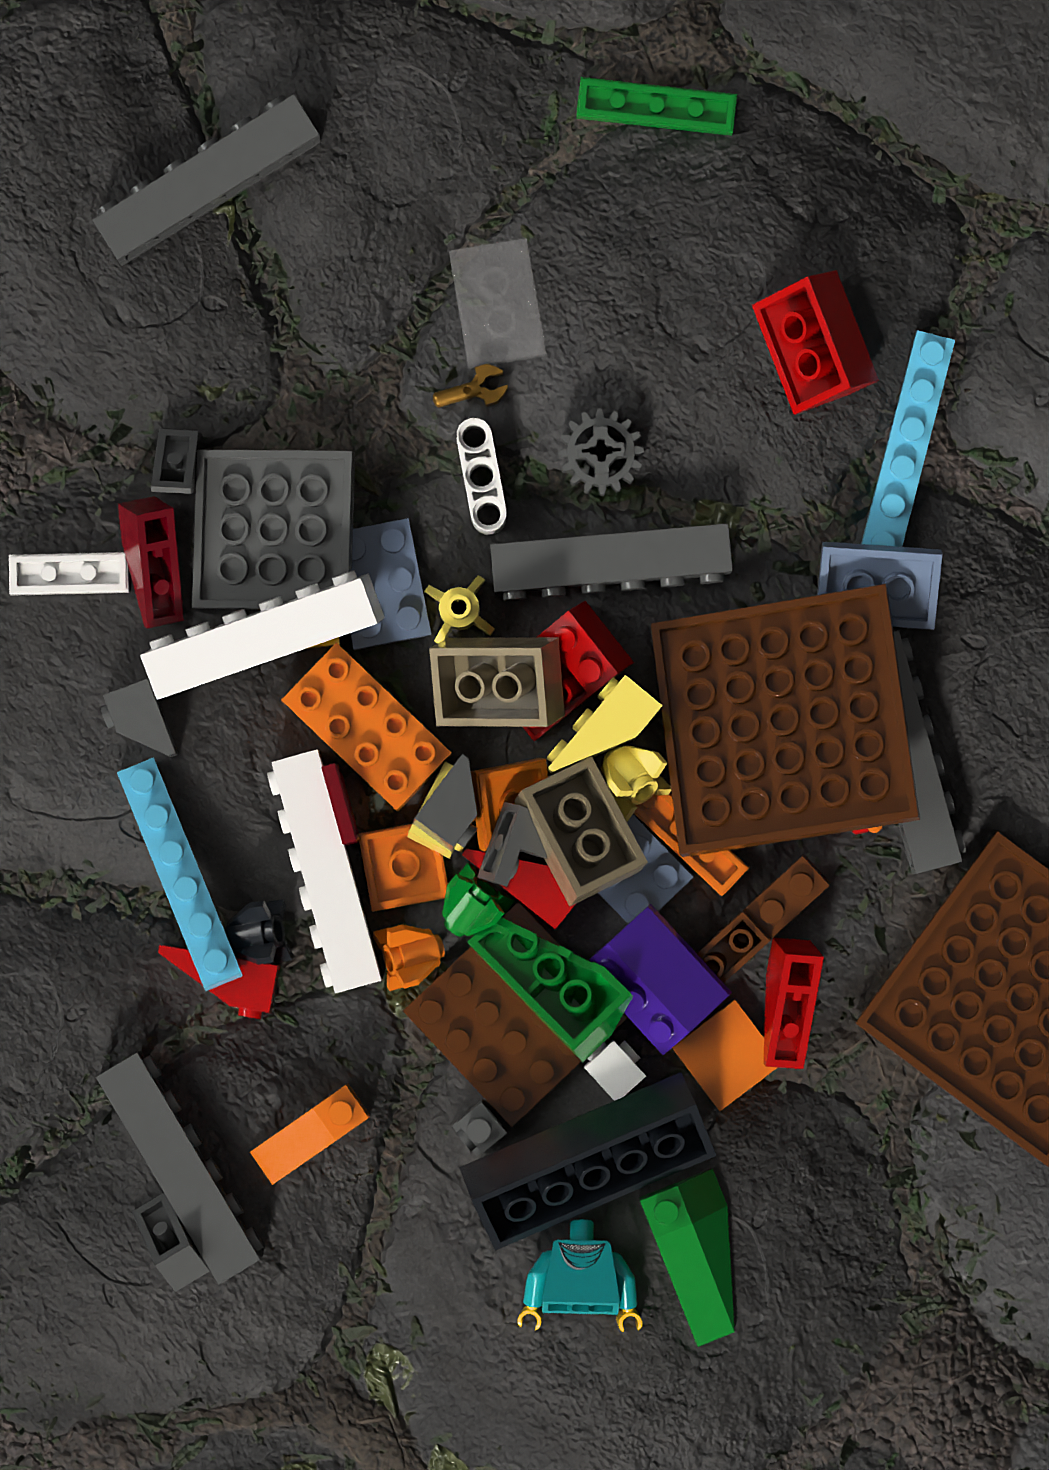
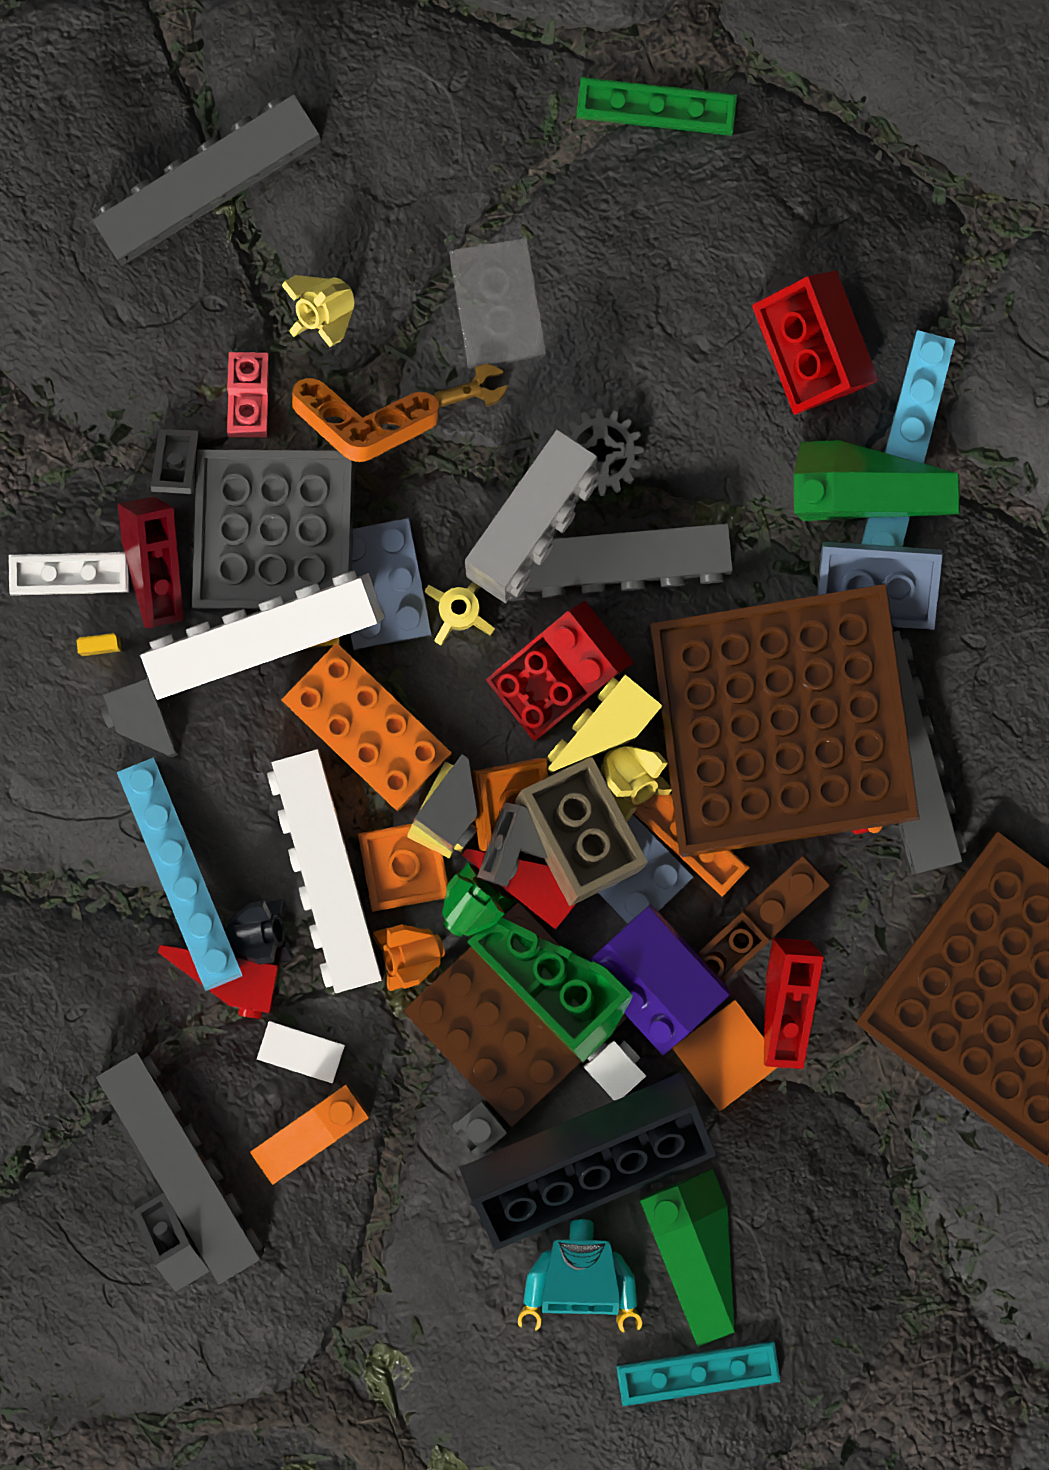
dark red tile [321,763,360,846] -> none
dark tan brick [429,637,565,727] -> none
white beam [456,418,506,535] -> none
none -> yellow tile [76,633,122,656]
none -> coral slope [227,352,269,438]
none -> white tile [257,1021,345,1083]
none -> light yellow brick [282,275,355,347]
none -> orange beam [292,378,439,462]
none -> light grey brick [465,430,599,603]
none -> teal tile [616,1341,780,1406]
none -> green wedge [794,440,960,521]

